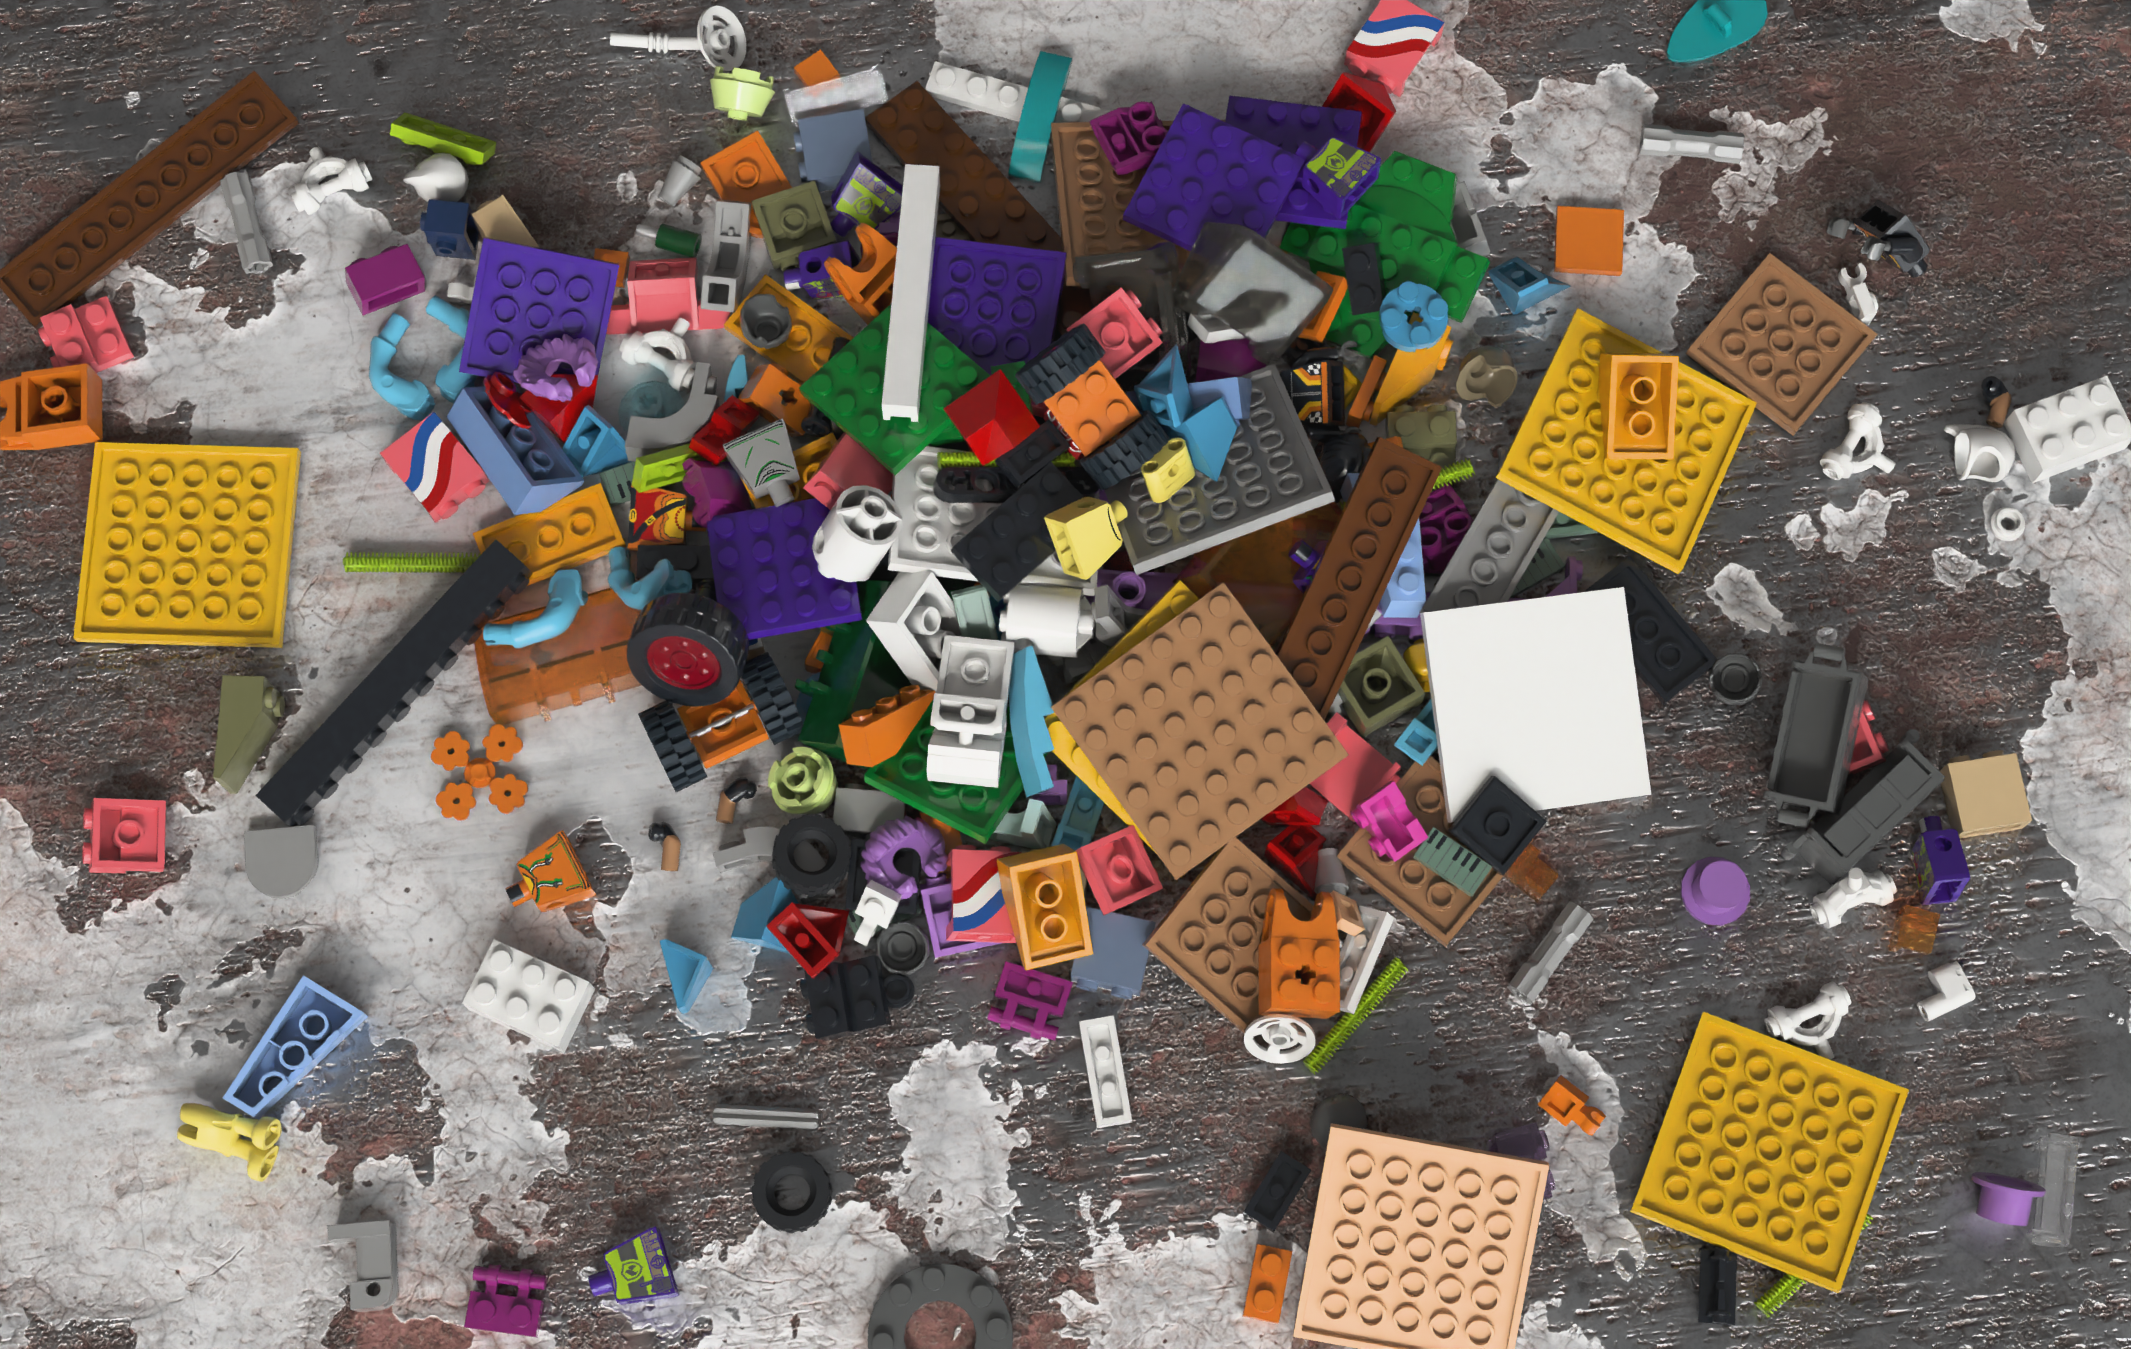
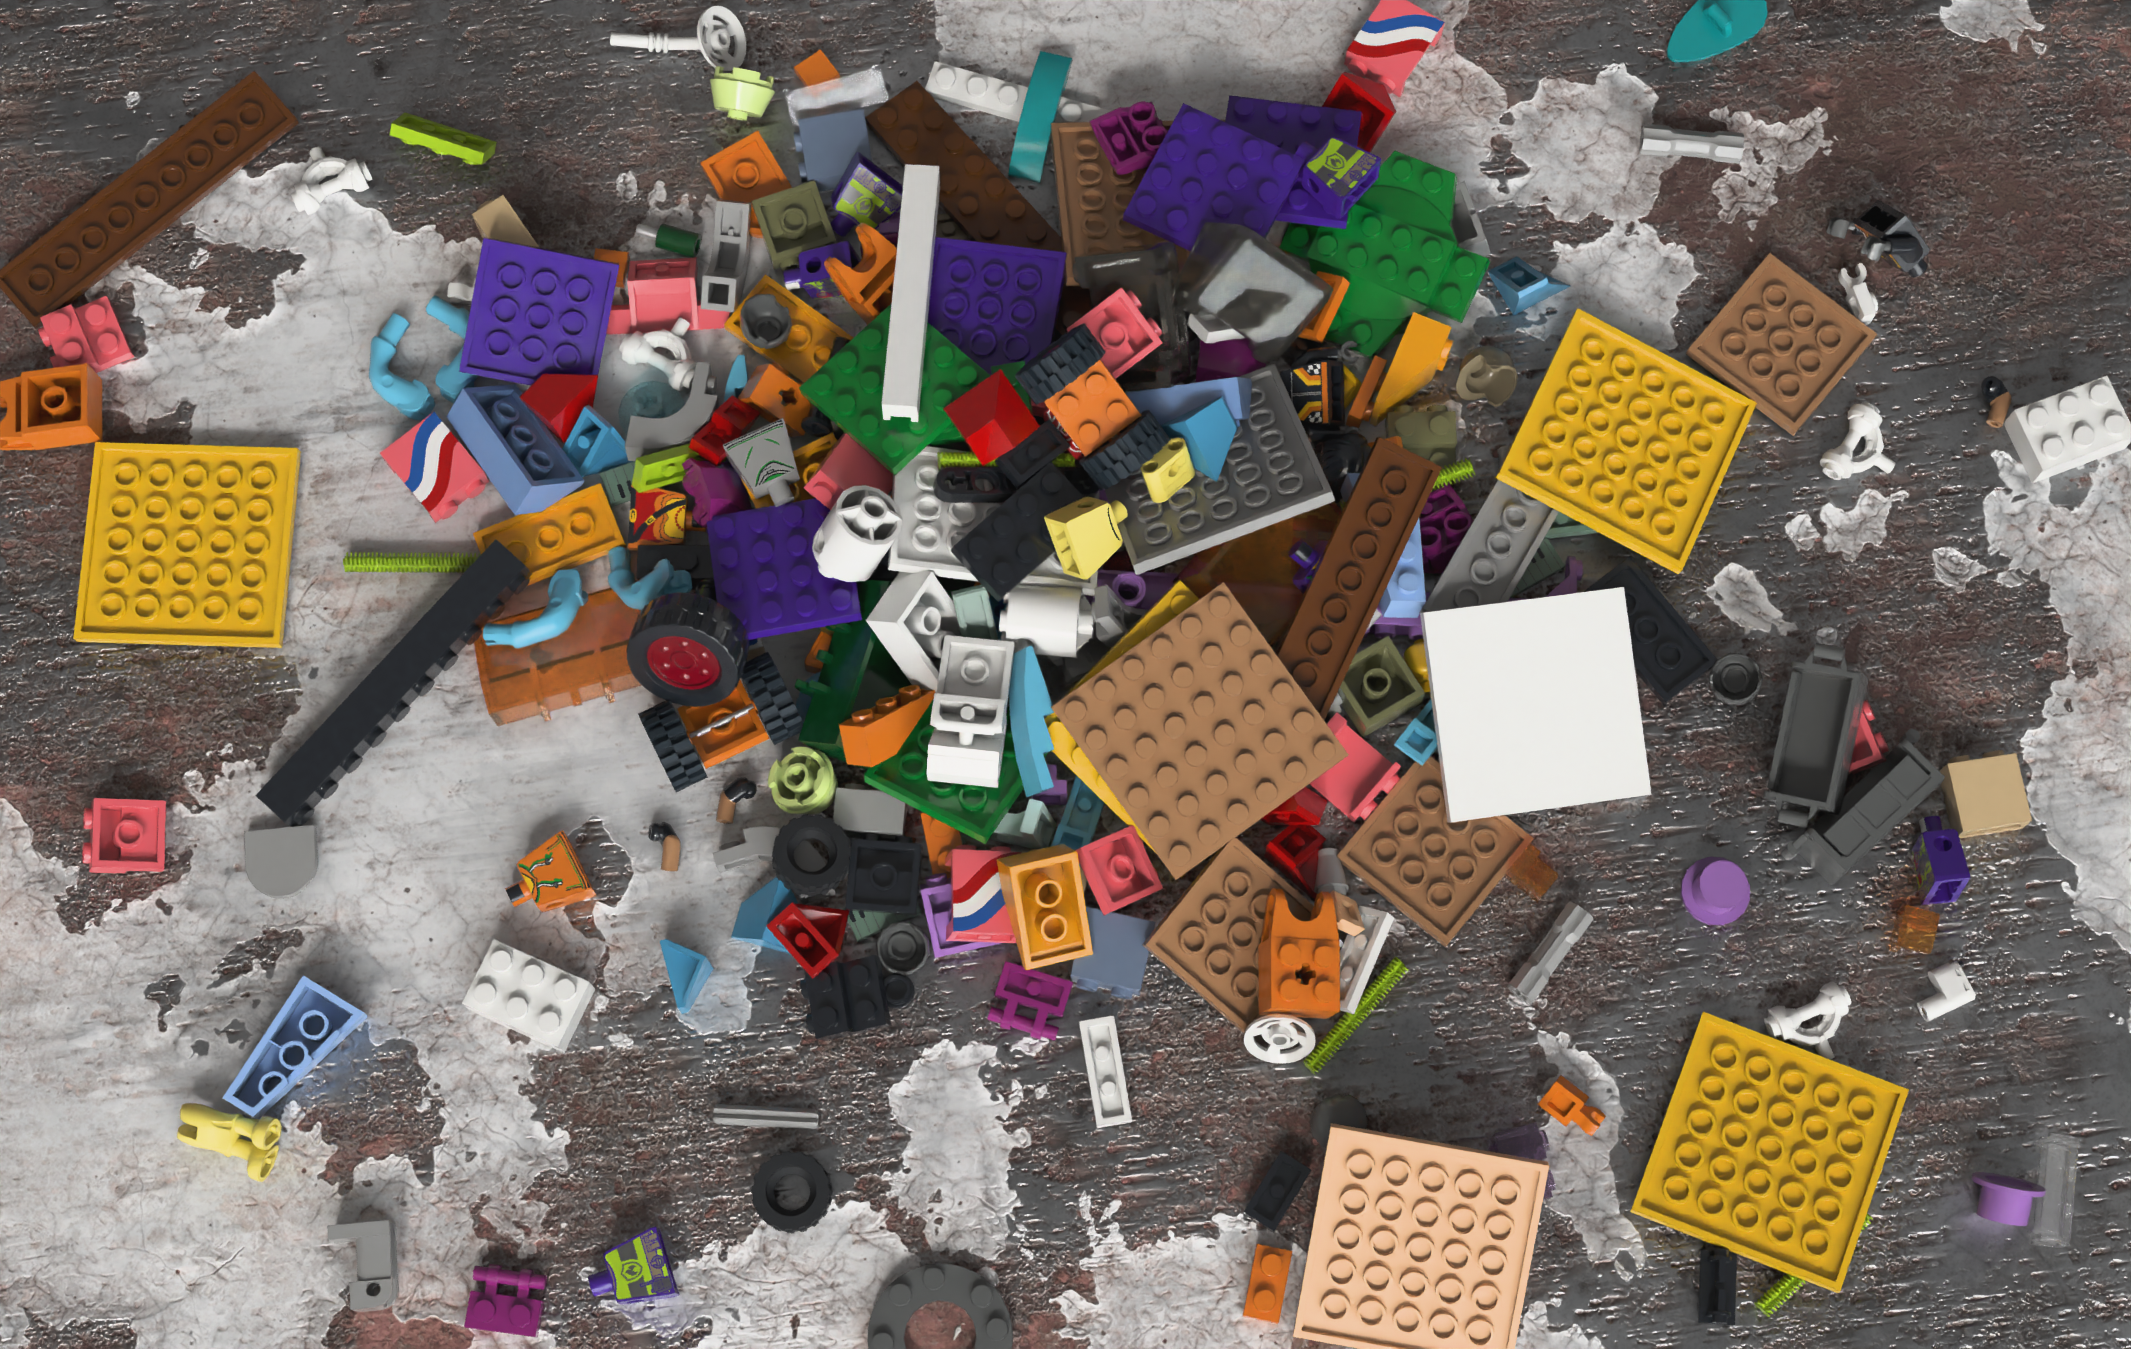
olive slope [213,675,285,794] -> none
light grey axle [220,172,273,274] -> none
magenta brick [345,244,425,316] -> none
white piece [403,153,469,202] -> none
dark blue brick [420,199,480,260] -> none
orange plant [431,724,528,821] -> none
red plate [484,372,532,429] -> none
medium lavender piece [513,334,598,402] -> none
light grey cone [658,155,702,207] -> none
white plate [854,880,902,946] -> none
medium lavender piece [861,815,948,899] -> none
dark azure slope [1134,344,1194,428] -> none
black plate [1342,242,1386,316] -> none
dark pink cylinder [1351,781,1429,862] -> none
dark azure plate [1379,281,1448,352] -> none
sand green tile [1413,827,1492,897] -> none
black tile [1448,776,1547,876] -> none
orange tile [1554,206,1624,276] -> none
light orange slope [1598,353,1679,460] -> none
white piece [1810,867,1897,929] -> none
white piece [1944,424,2015,482] -> none
white plate [1989,507,2025,541] -> none

